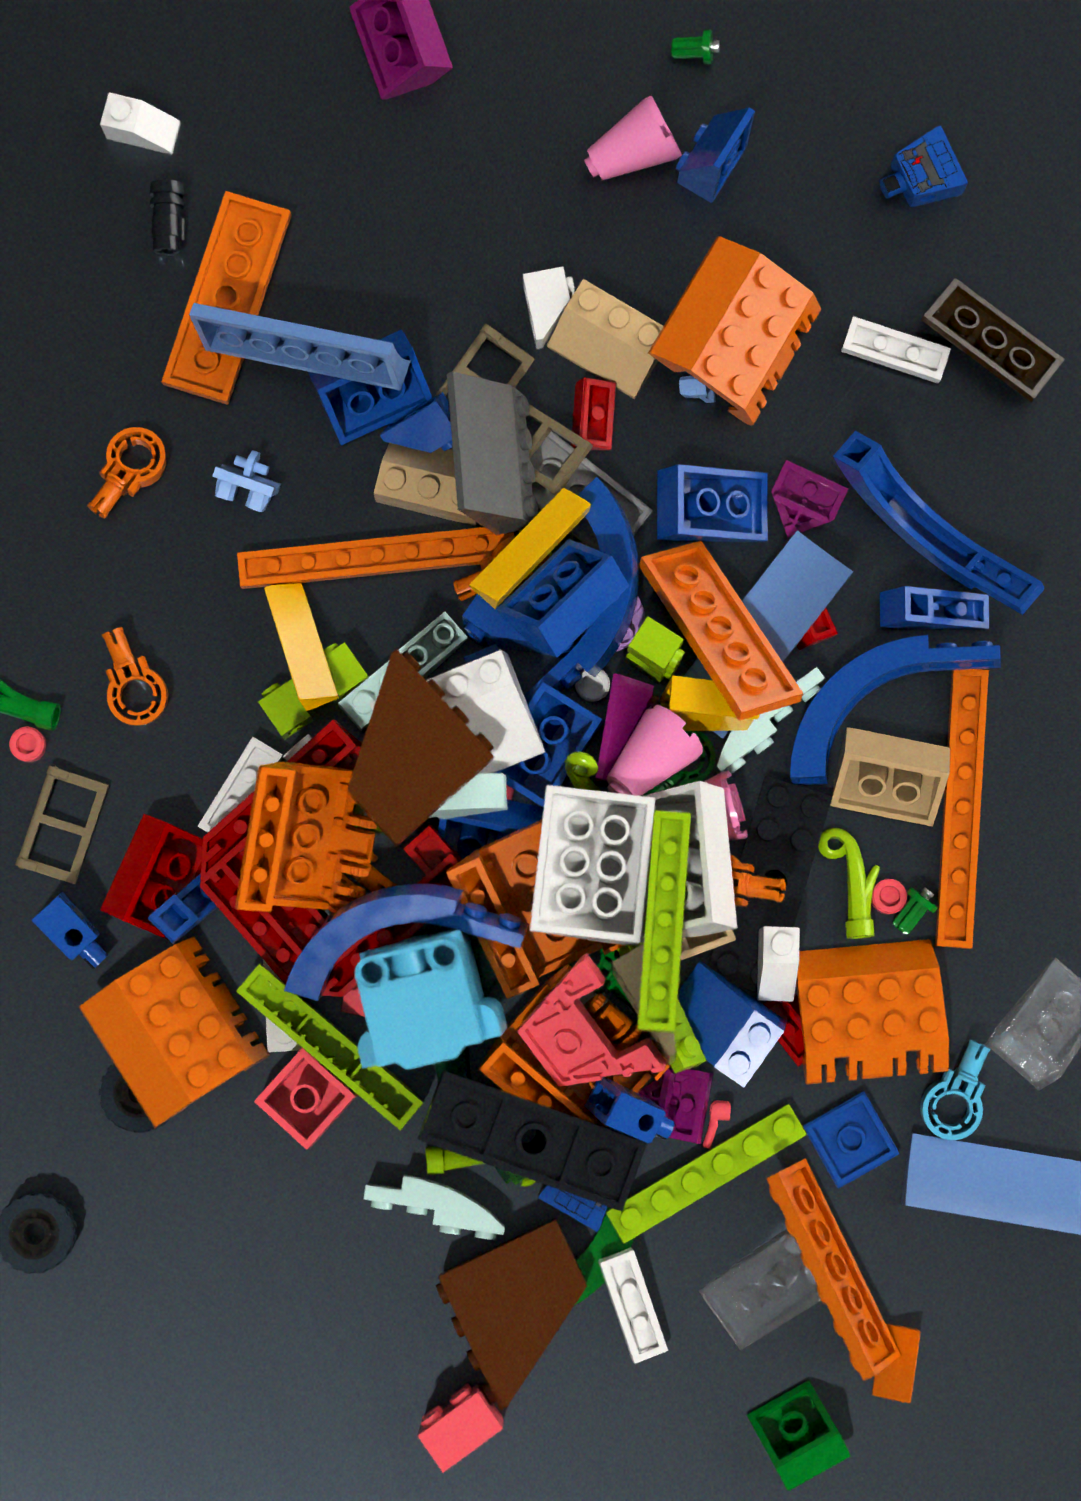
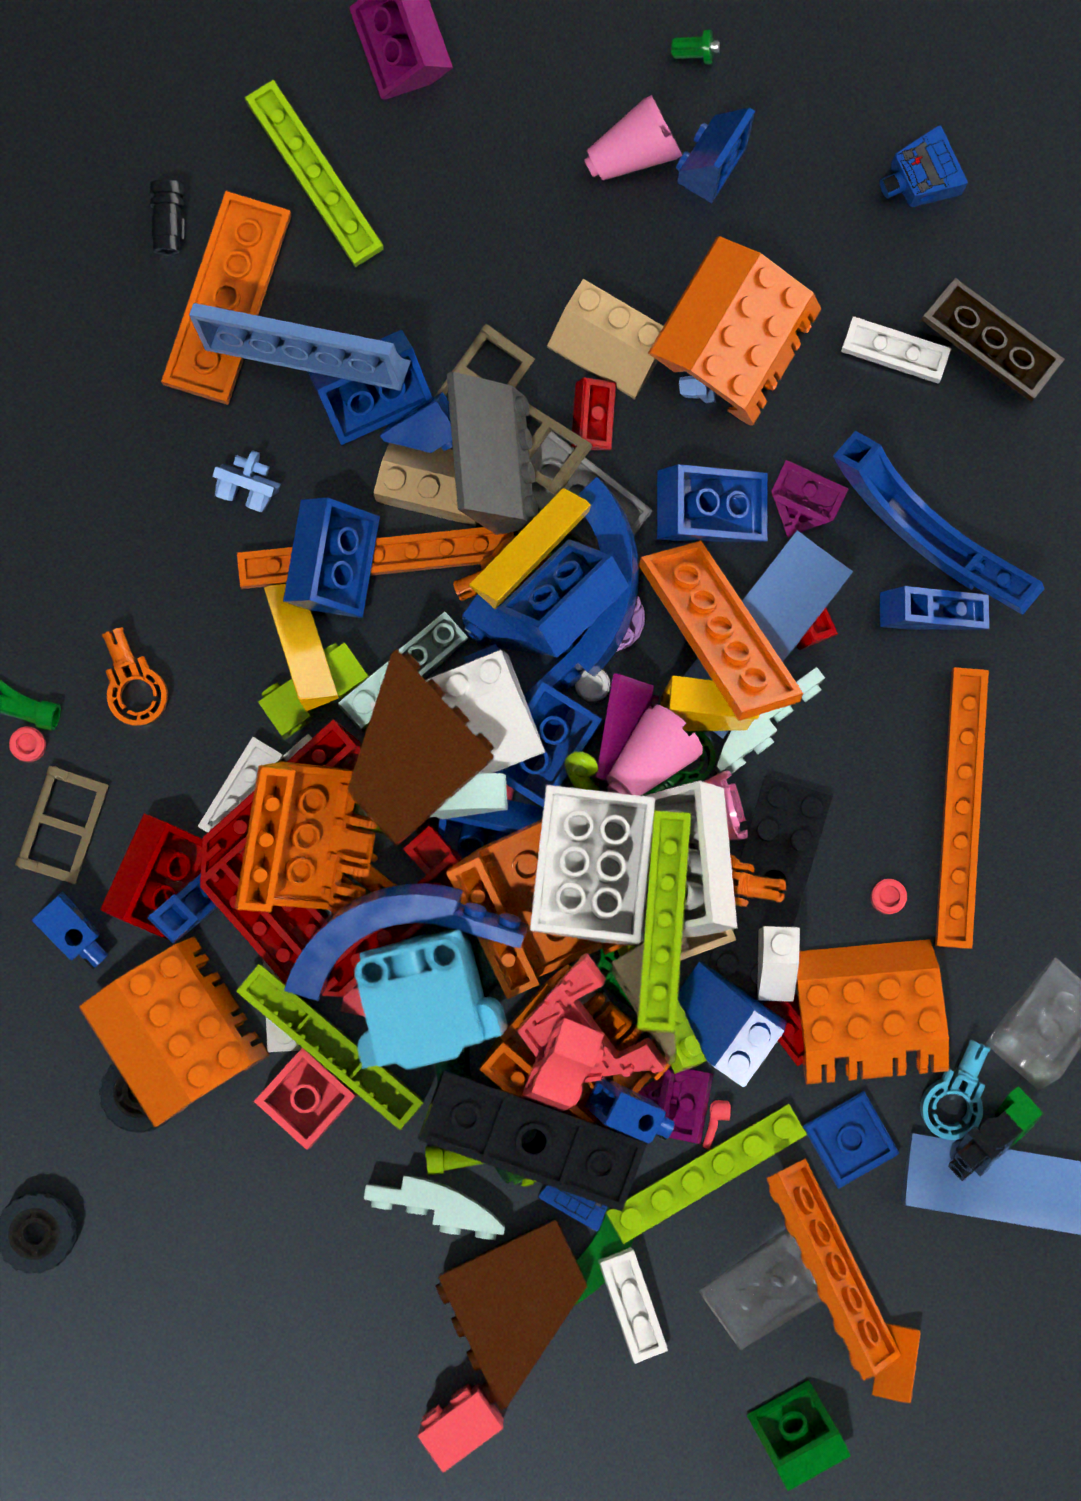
orange pin [87,427,167,519] -> none
white slope [100,92,181,155] -> none
white slope [523,267,575,349] -> none
lime arch [624,616,685,684] -> none
blue arch [790,635,1001,785] -> none
lime plant [818,828,880,939] -> none
tan slope [830,727,950,827] -> none
green piece [892,886,938,934] -> none
none -> lime plate [245,80,384,267]
none -> blue slope [283,497,380,618]
none -> coral brick [521,1018,605,1112]
none -> black hips [948,1086,1043,1182]

